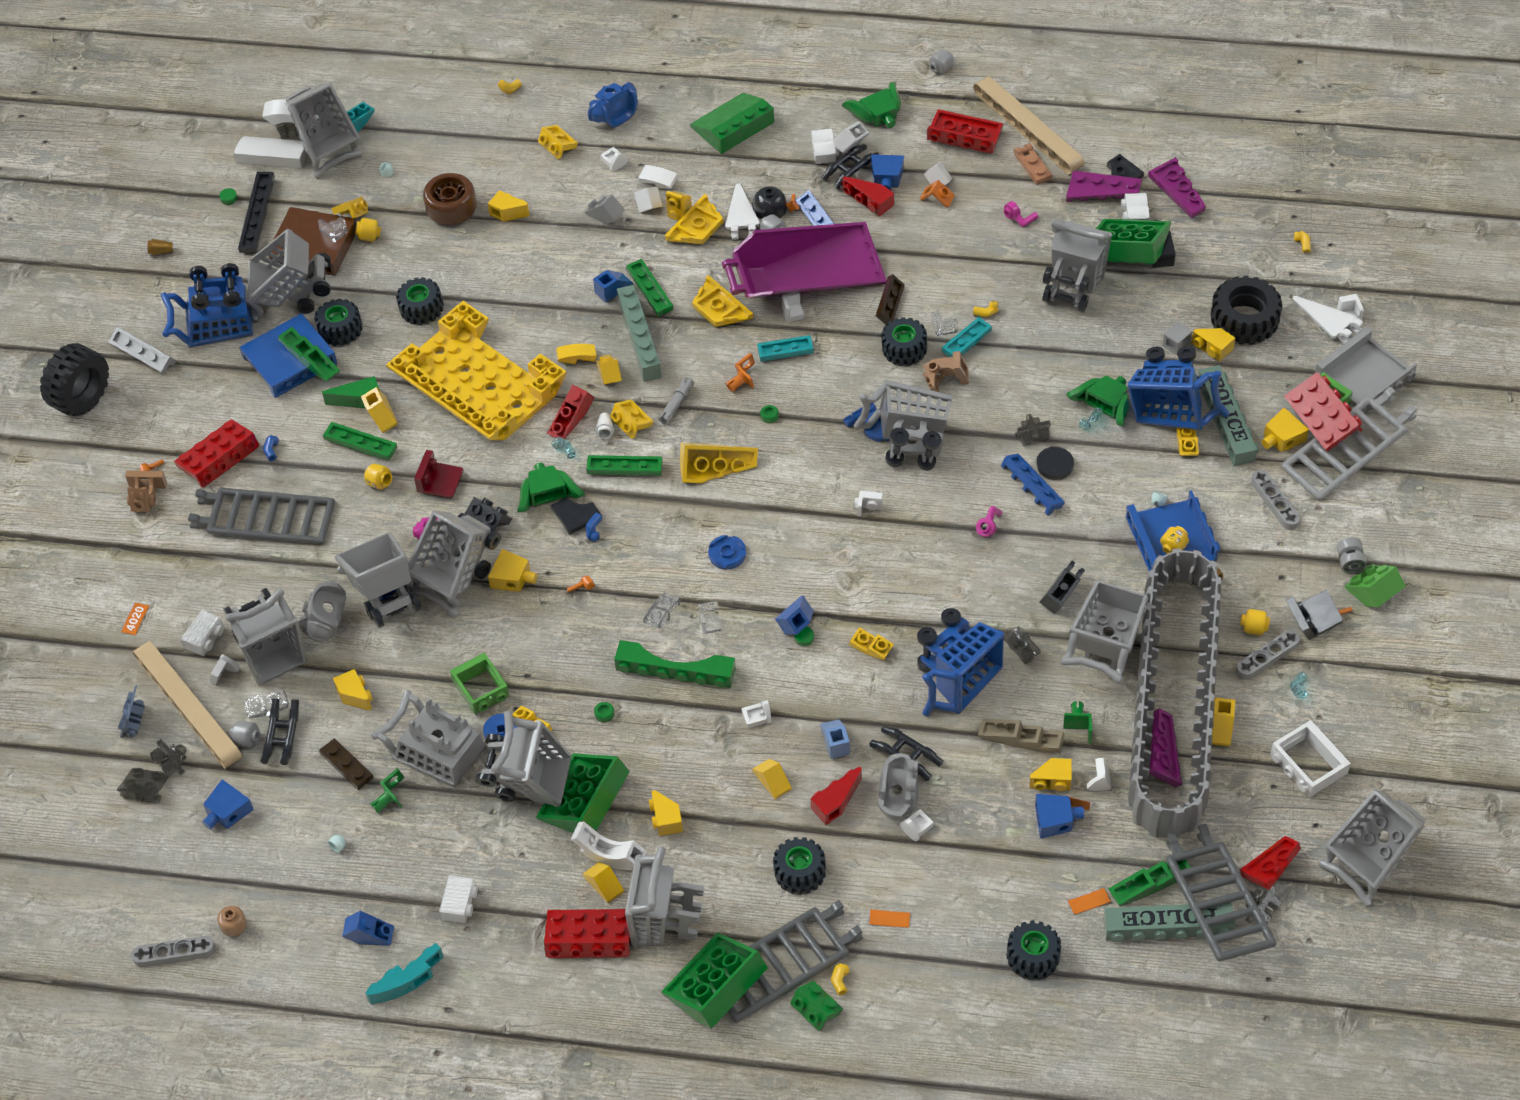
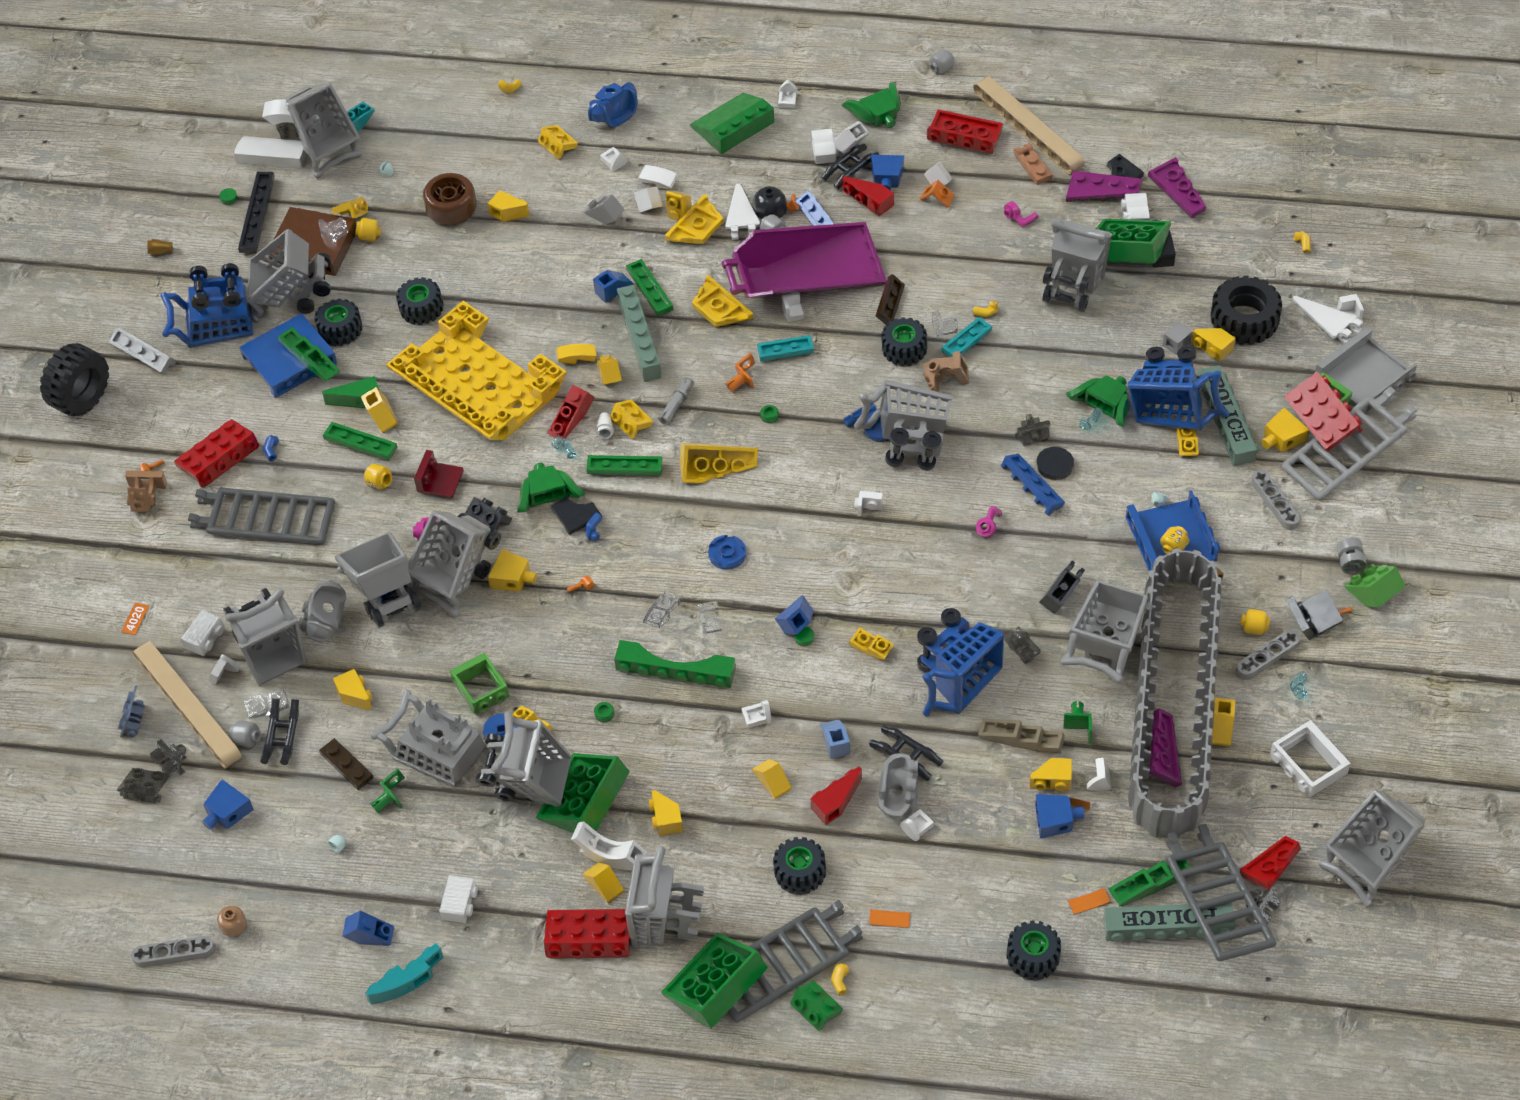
none -> white tile [778,80,798,109]

